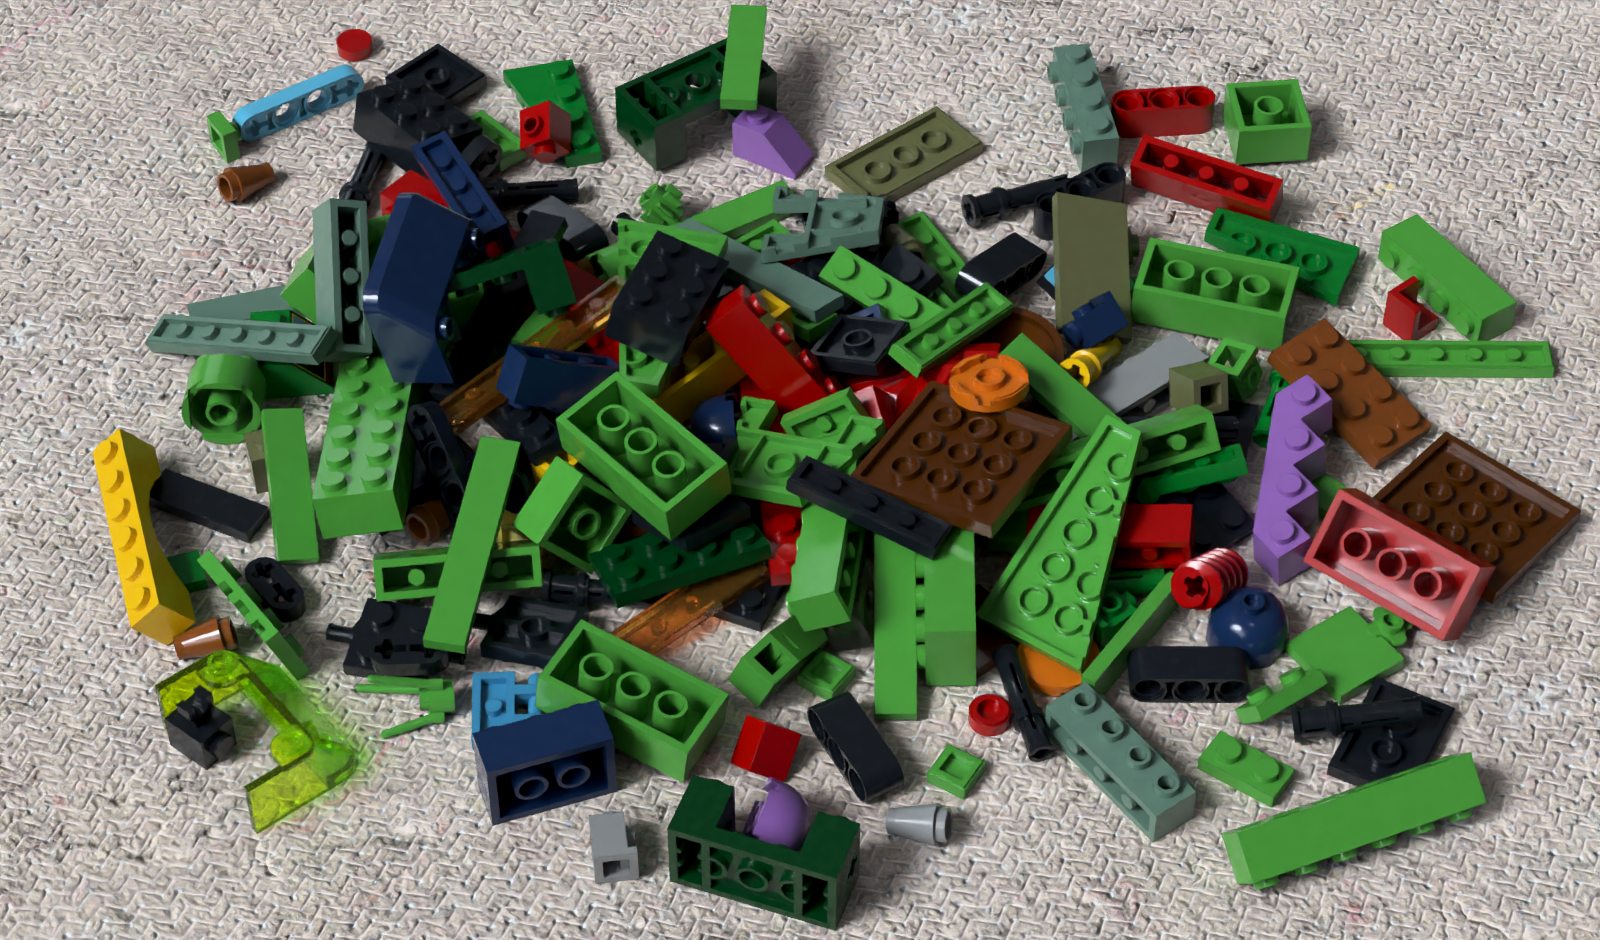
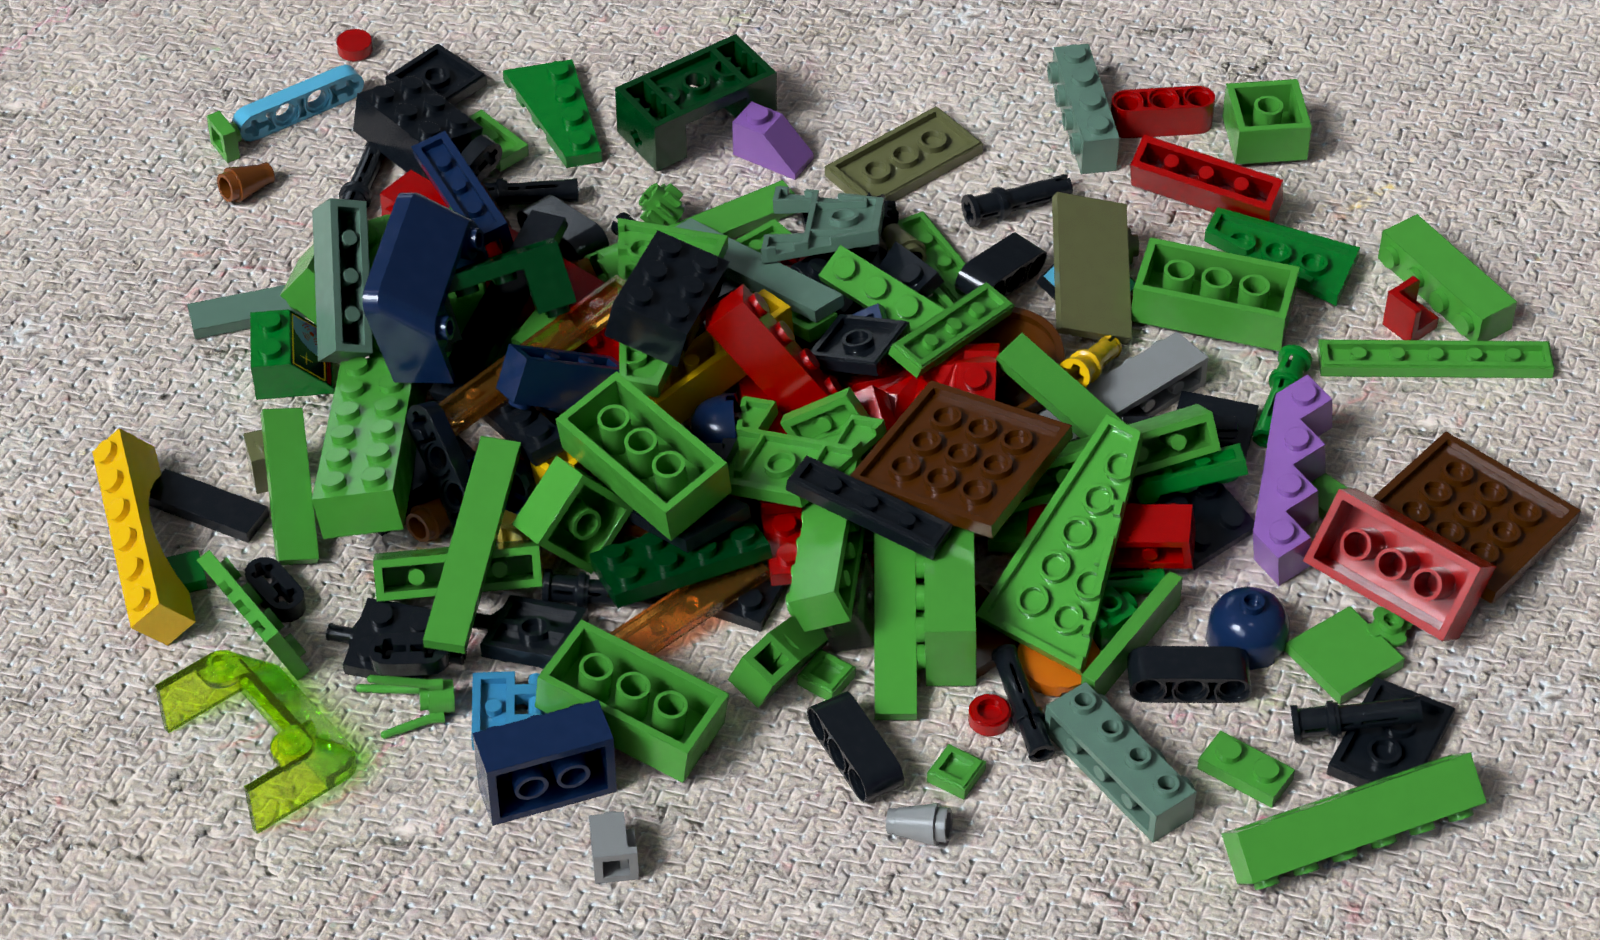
sand green tile [145,314,338,365] -> none
black brick [165,685,237,770] -> none
dark orange cone [173,615,239,660] -> none
bright green brick [182,354,267,445] -> none
red brick [520,100,571,164] -> none
dark green plate [667,775,860,931] -> none
bright green tile [720,4,767,110] -> none
red panel [731,715,802,782] -> none
medium lavender cylinder [742,777,811,851] -> none
orange tile [949,354,1029,413] -> none
black beam [1033,162,1126,241] -> none
dark blue brick [1062,290,1129,351] -> none
olive brick [1169,361,1229,414] -> none
red piece [1171,548,1249,611] -> none
bright green brick [1208,337,1263,402] -> none
bright green plate [1235,666,1328,724] -> none
dark orange plate [1267,318,1432,469] -> none

